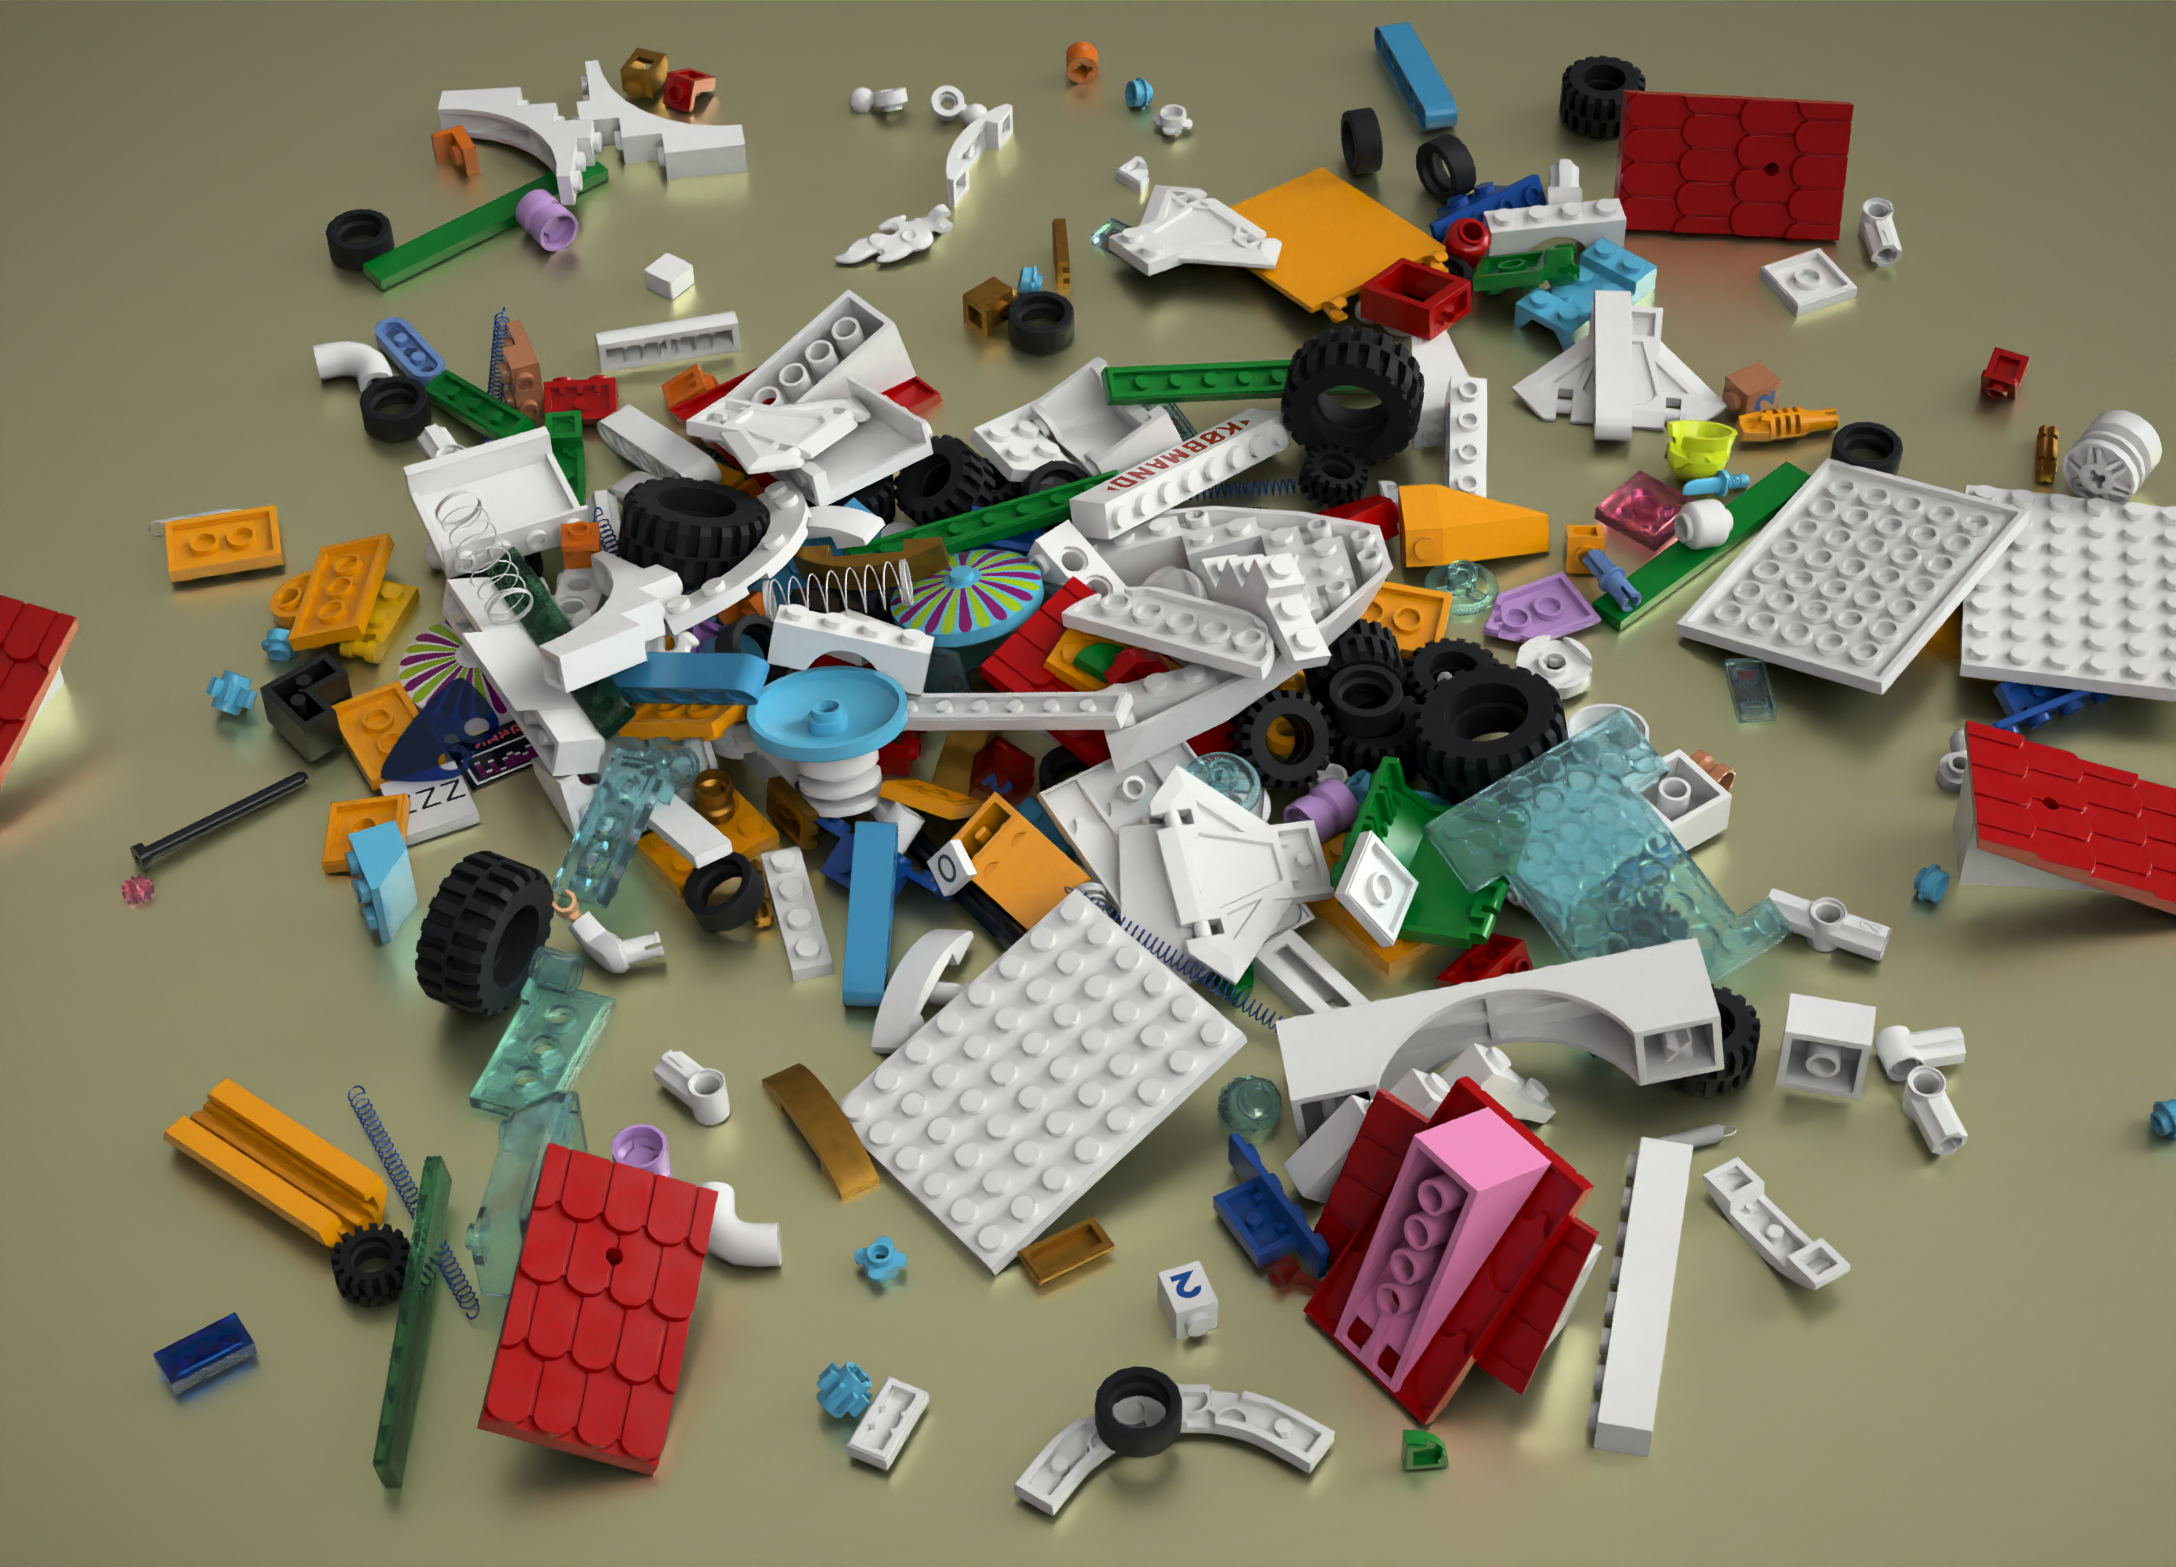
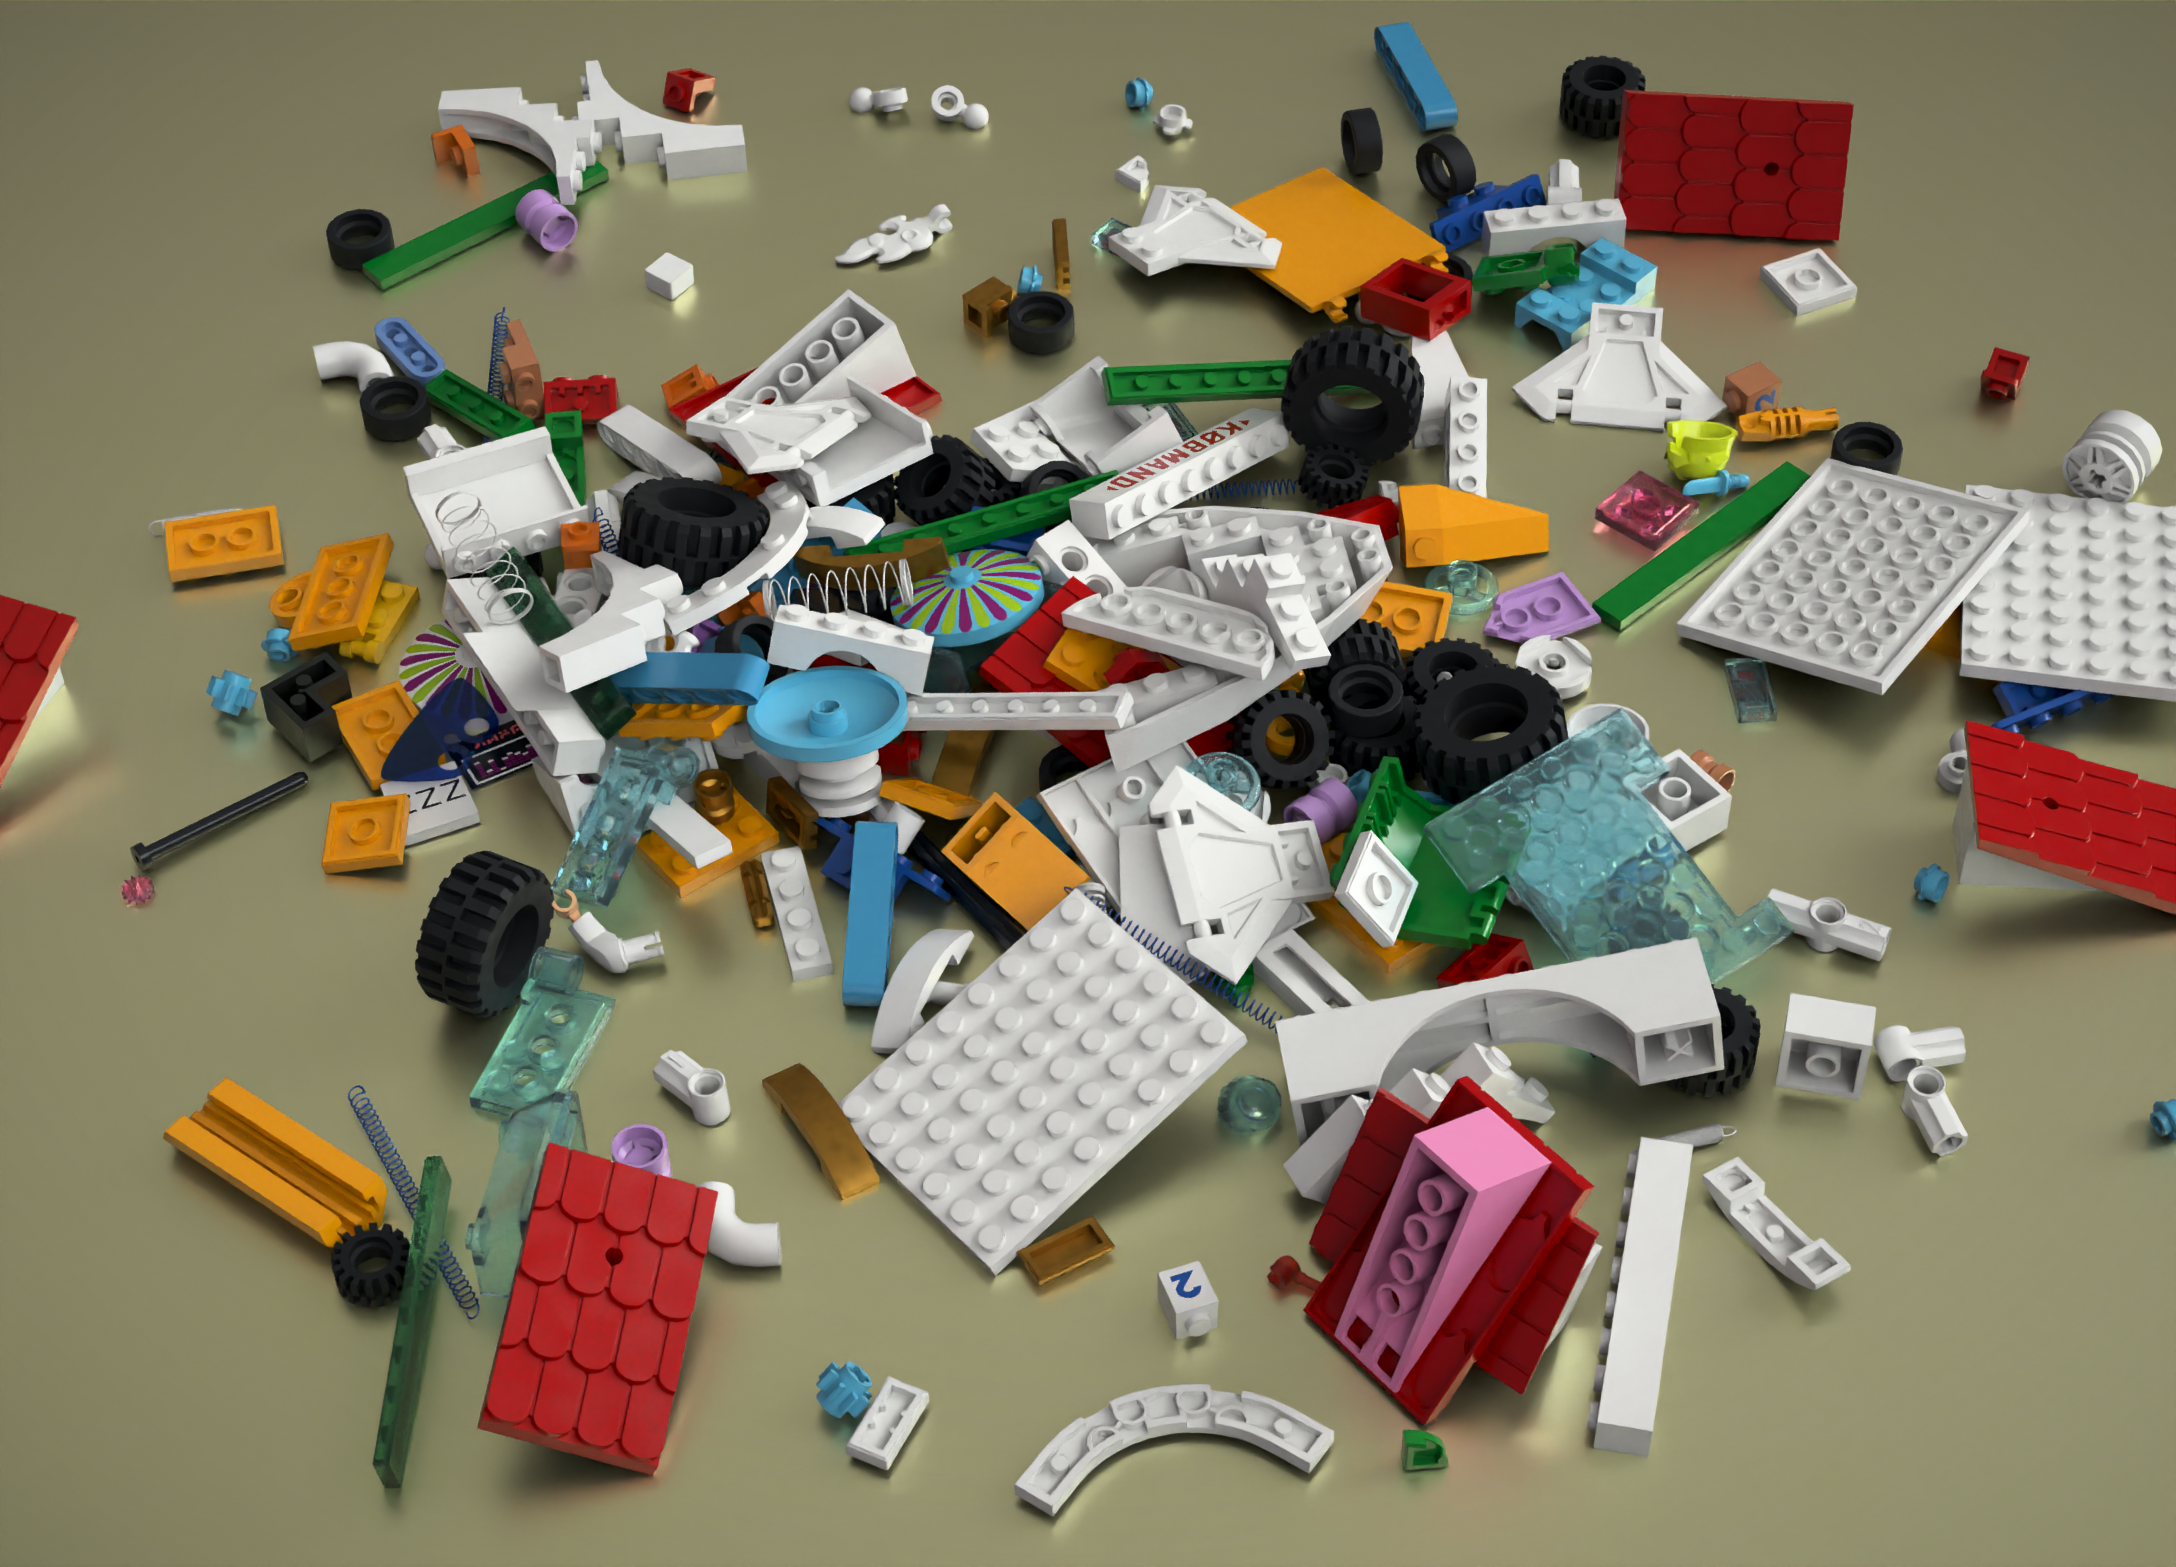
clear blue plate [153,1312,257,1395] -> none
medium azure slope [345,820,418,944] -> none
white brick [594,311,741,373] -> none
pearl gold brick [620,48,669,98] -> none
black tyre [683,852,766,932] -> none
medium azure plate [854,1236,907,1282] -> none
white tile [927,839,977,896] -> none
white slope [946,104,1013,207] -> none
clear red brick [969,735,1035,804] -> none
orange wheel [1066,42,1099,84] -> none
green tile [1072,643,1125,684] -> none
black tyre [1095,1366,1182,1458] -> none
blue bracket [1213,1132,1330,1279] -> none
red head [1441,218,1491,268] -> none
light orange bracket [1565,524,1605,574] -> none
medium blue axle [1583,549,1642,612] -> none
white beam [1593,290,1632,441] -> none
white head [1674,498,1733,550] -> none
white piece [1858,198,1902,267] -> none
pearl gold axle [2035,425,2059,483] -> none

